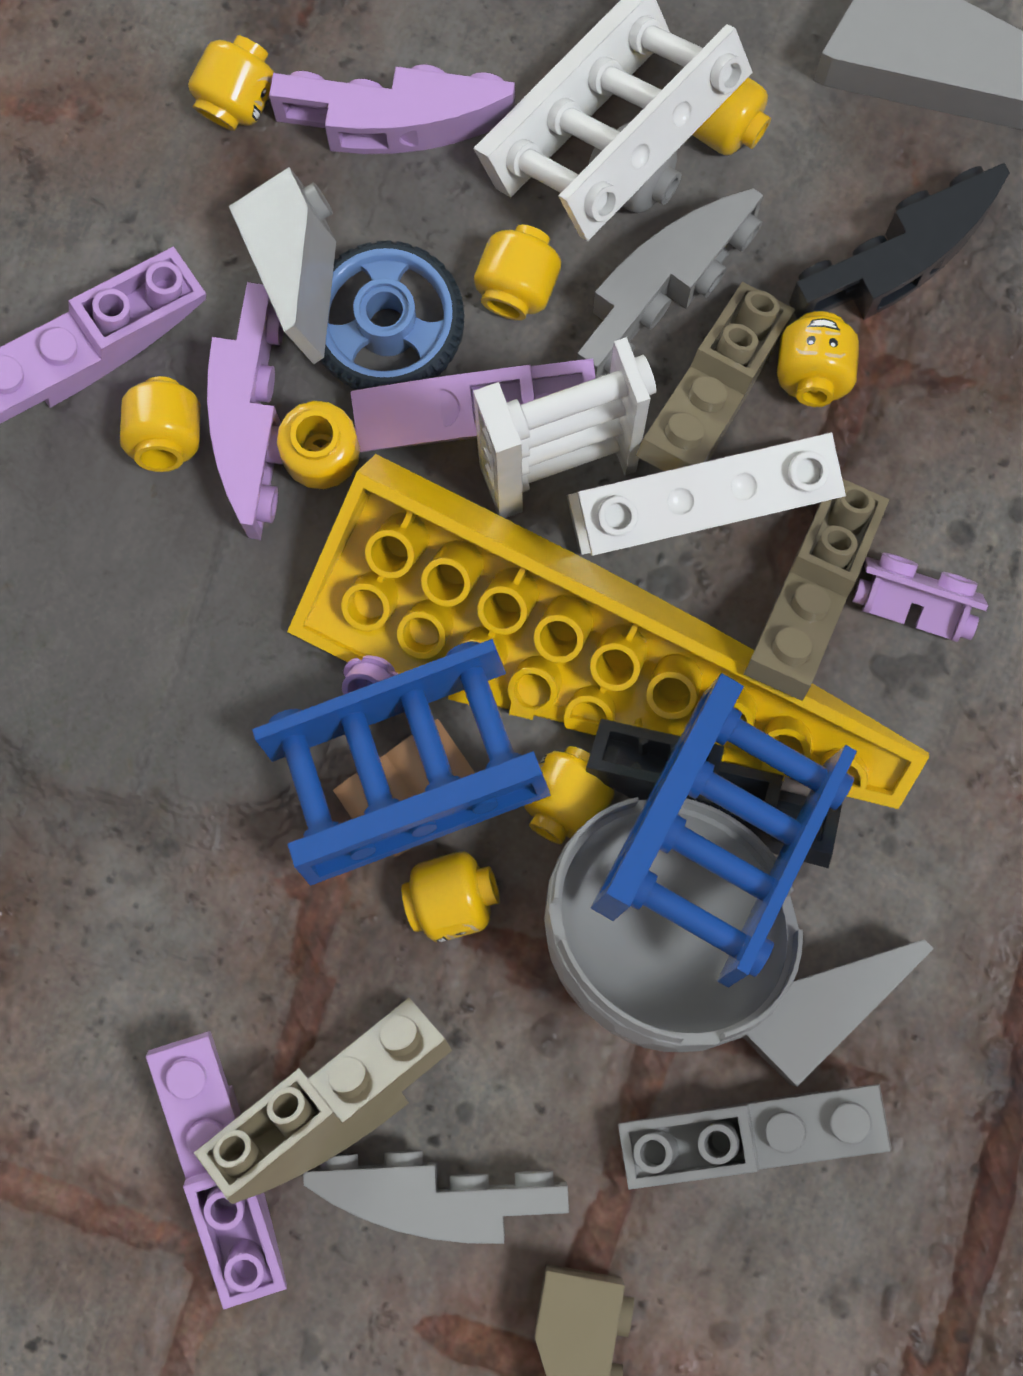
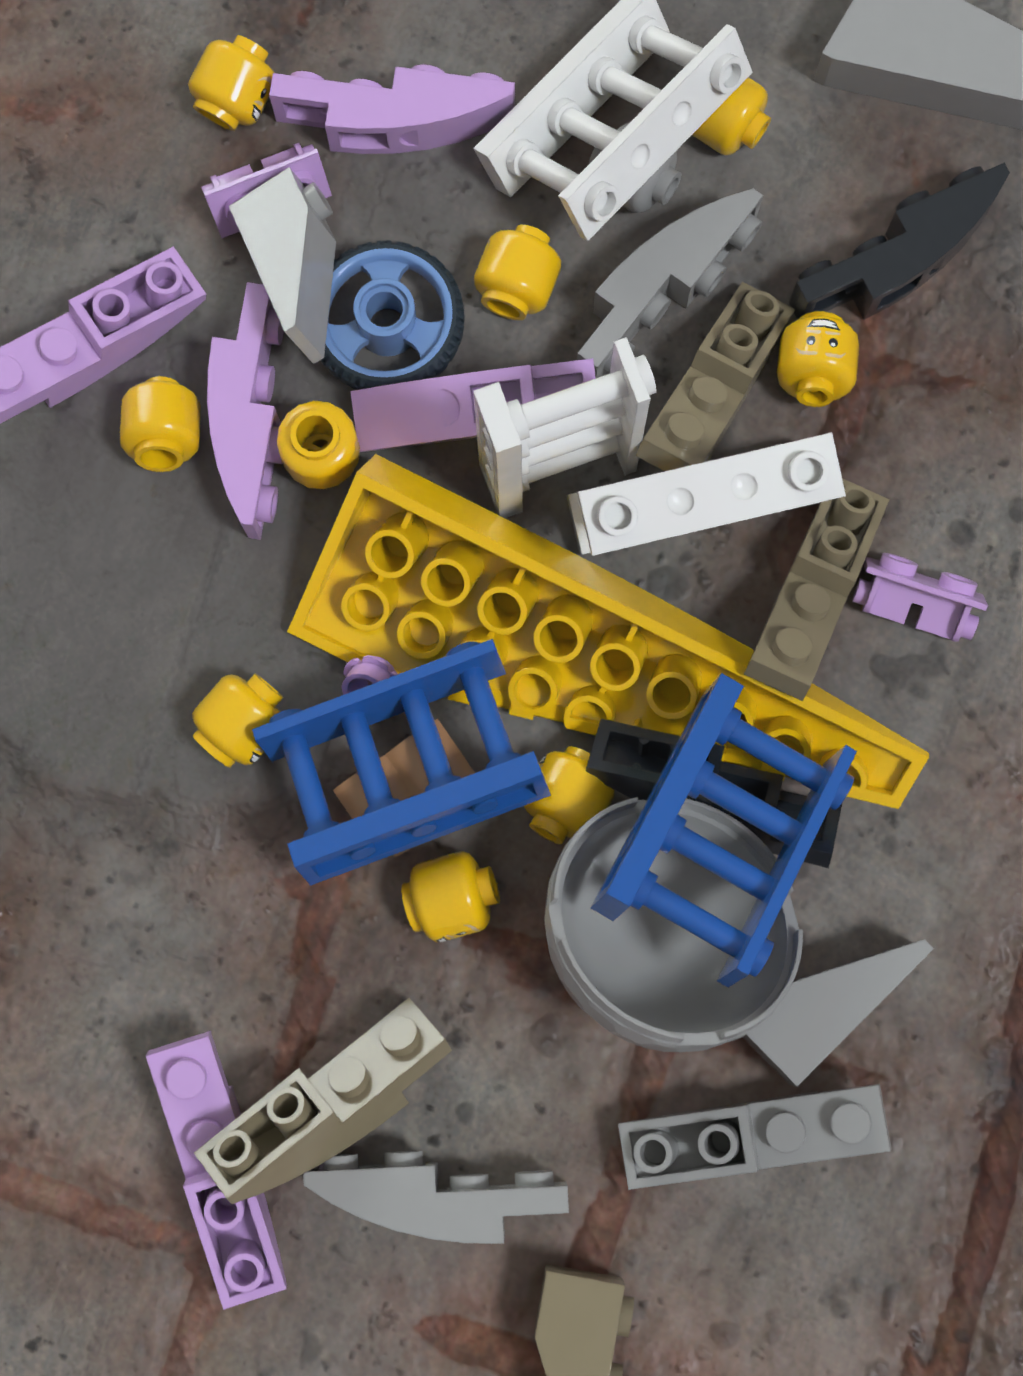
none -> yellow head [192,673,283,768]
none -> lavender hinge [201,142,332,238]

